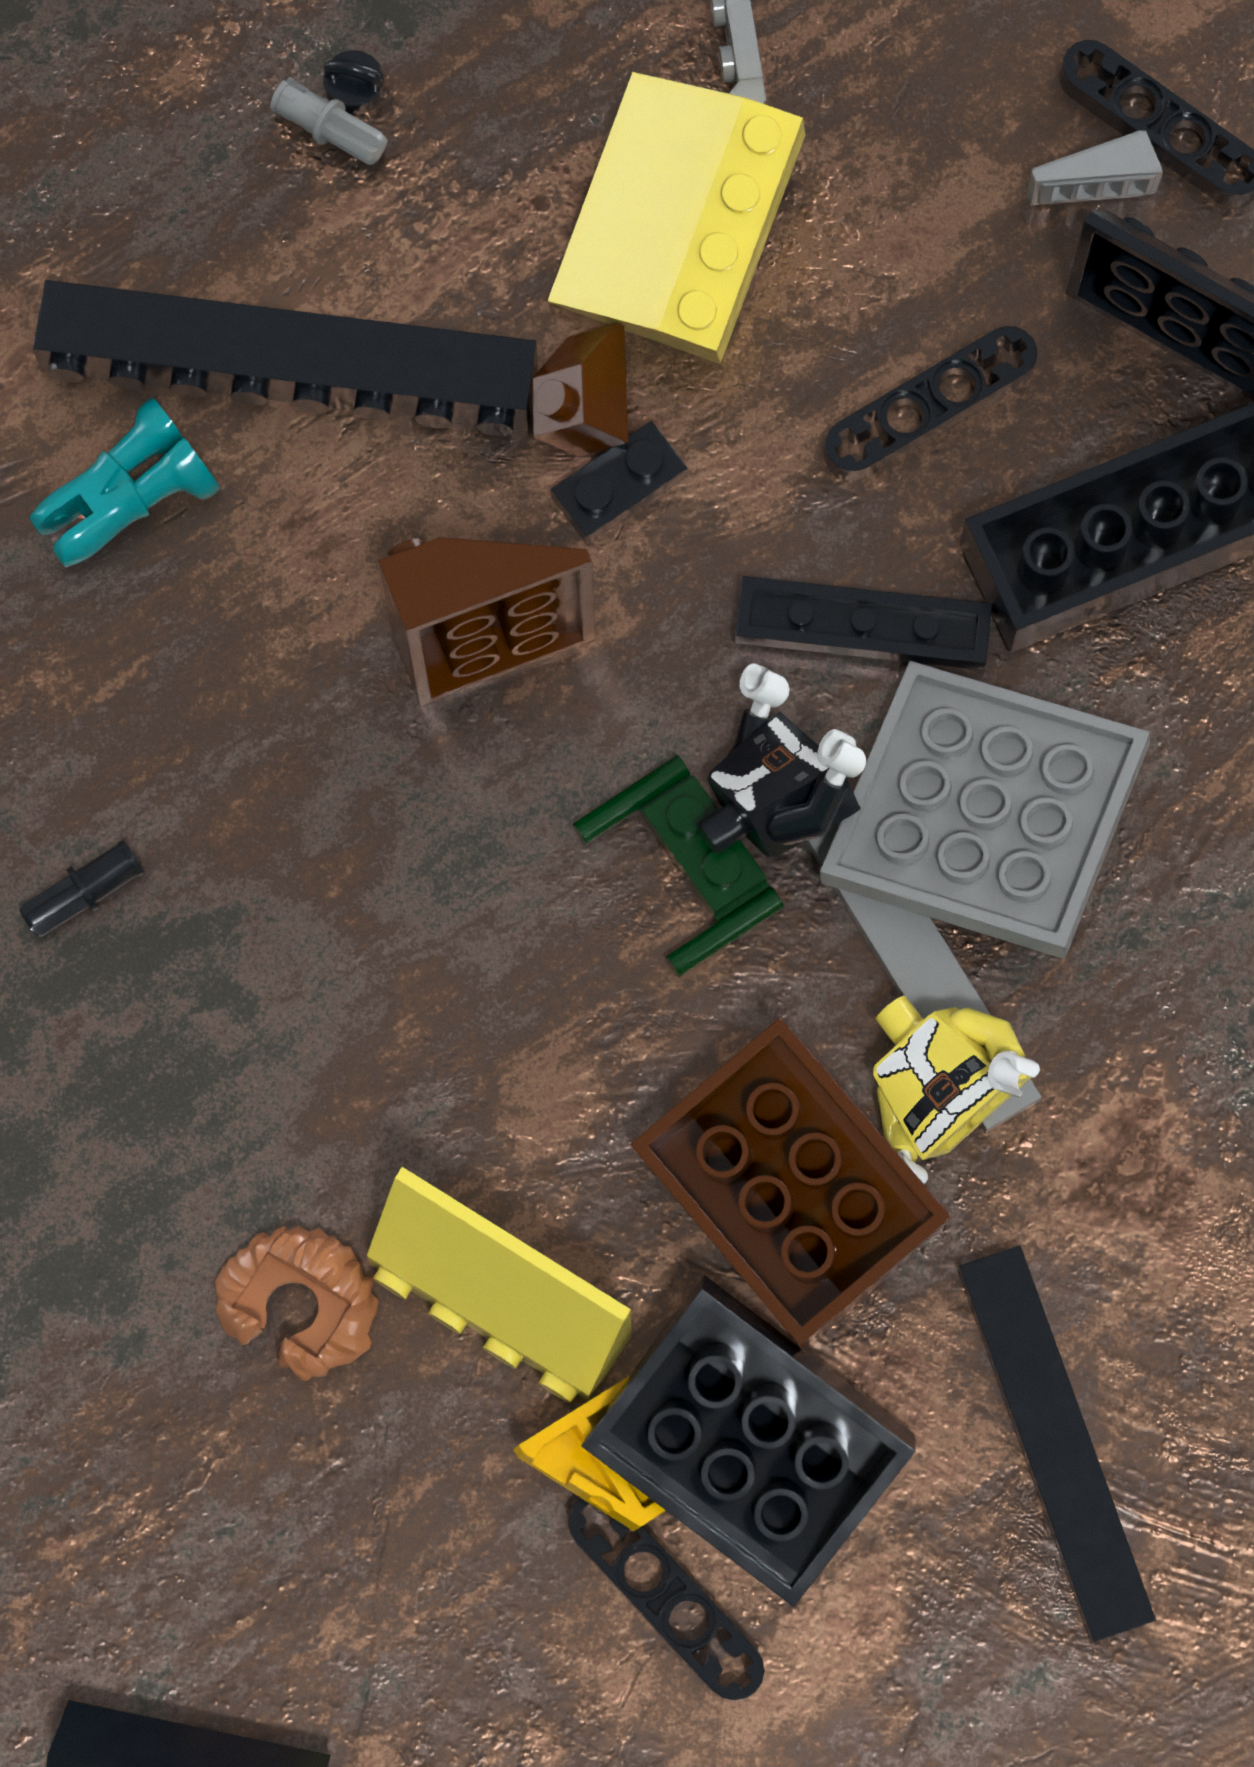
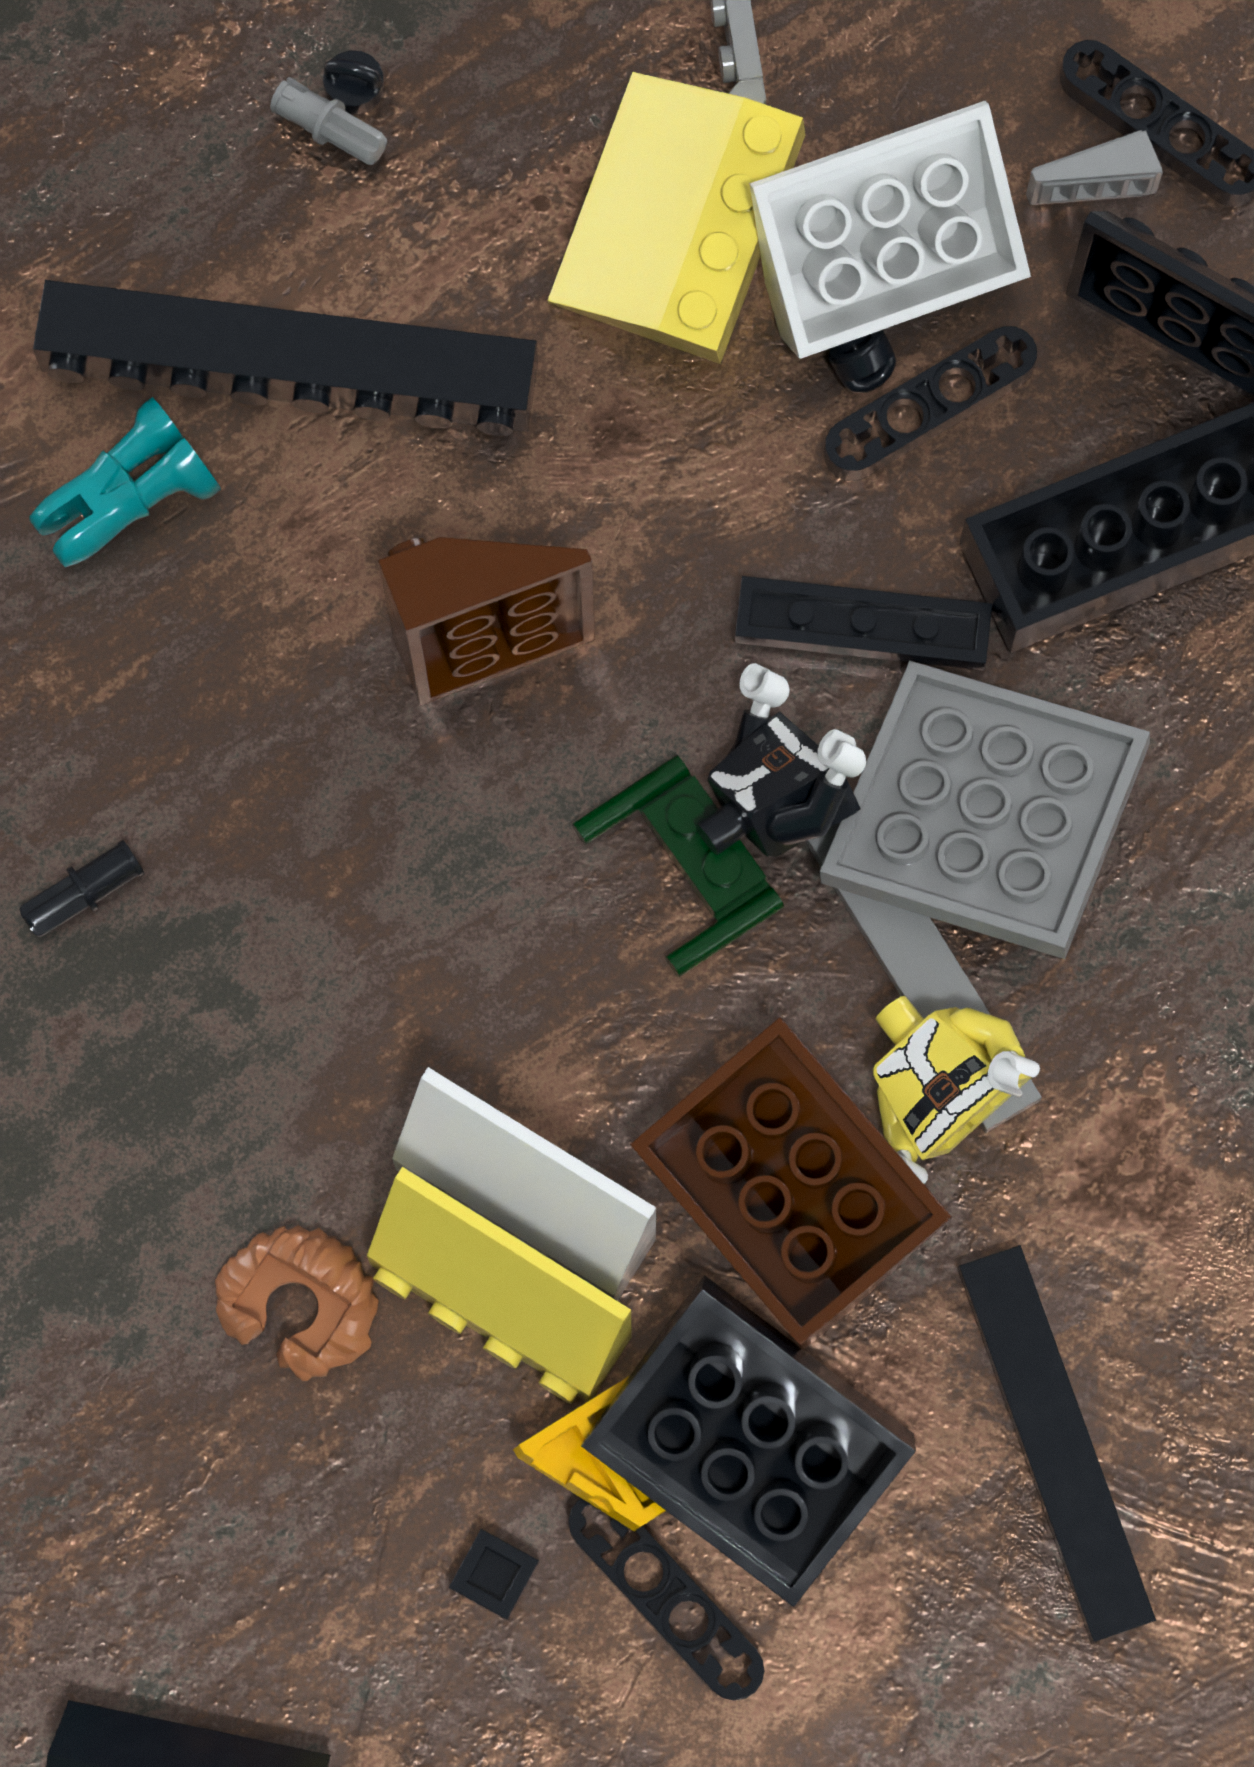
reddish brown slope [532,323,628,457] -> none
black plate [551,421,688,545] -> none
none -> white slope [392,1067,656,1301]
none -> black plate [449,1529,540,1621]
none -> white slope [749,101,1031,359]
none -> black tile [828,330,896,393]

